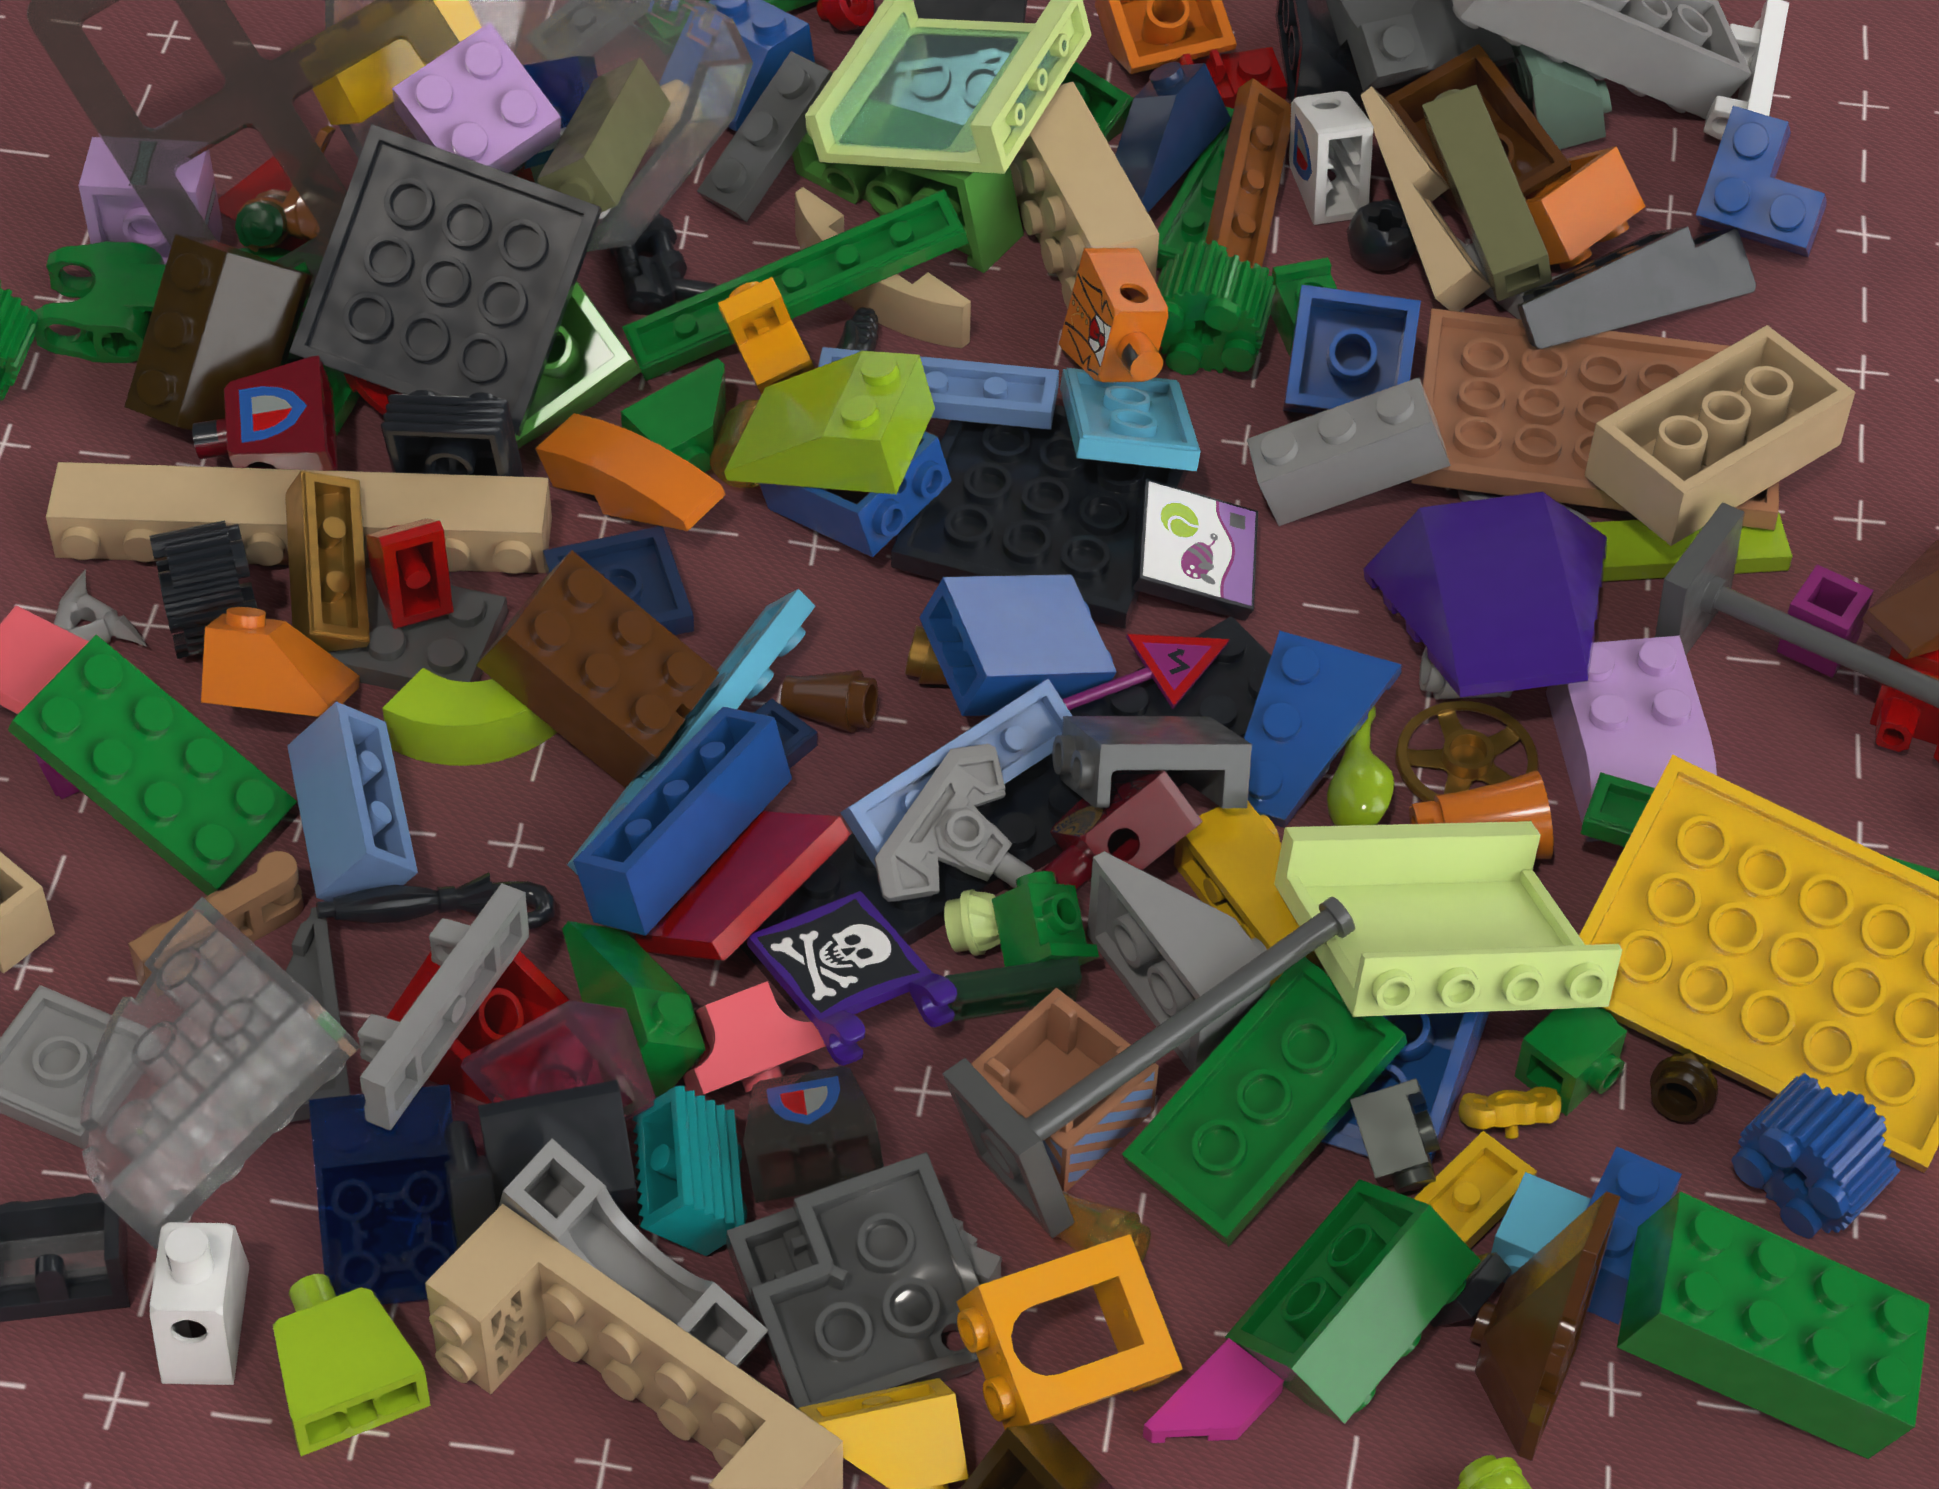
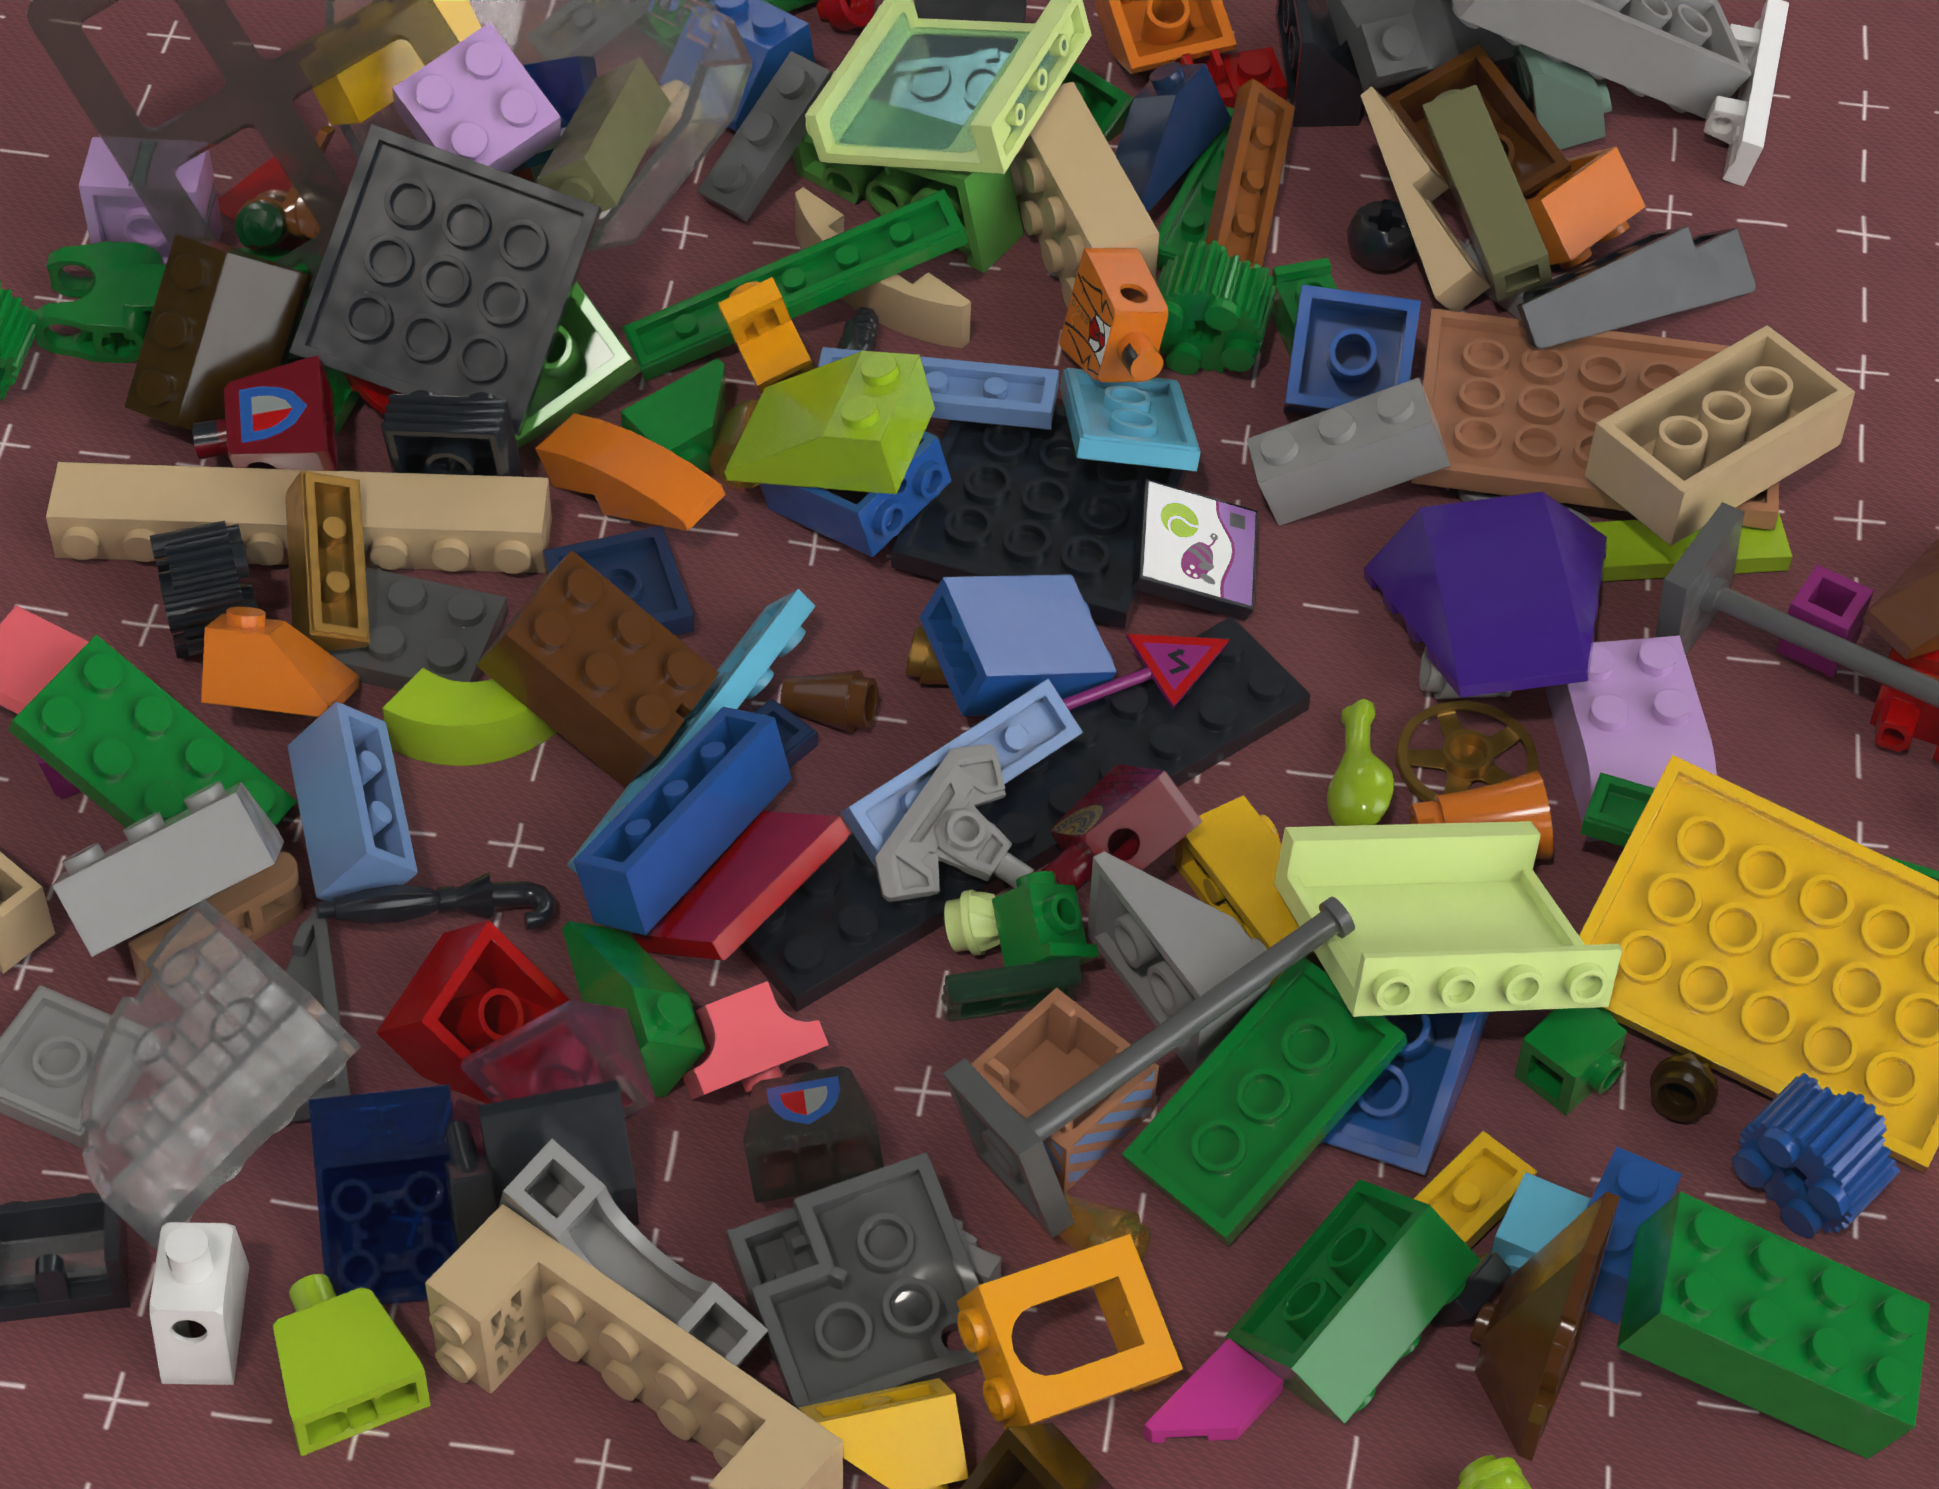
light grey piece [54,569,147,647] -> none
light grey hinge [358,883,529,1131] -> none
red slope [366,518,454,629] -> none
black piece [607,213,718,315] -> none
teal brick [632,1086,747,1256] -> none
flag [747,891,957,1066] -> none
dark grey panel [1052,716,1252,808] -> none
blue wing [1244,630,1402,828] -> none
white torso [1289,91,1374,225] -> none
pearl dark grey brick [1350,1078,1441,1193] -> none
yellow piece [1459,1086,1562,1139] -> none
blue brick [1696,105,1827,257] -> none
none -> light grey slope [52,781,284,957]

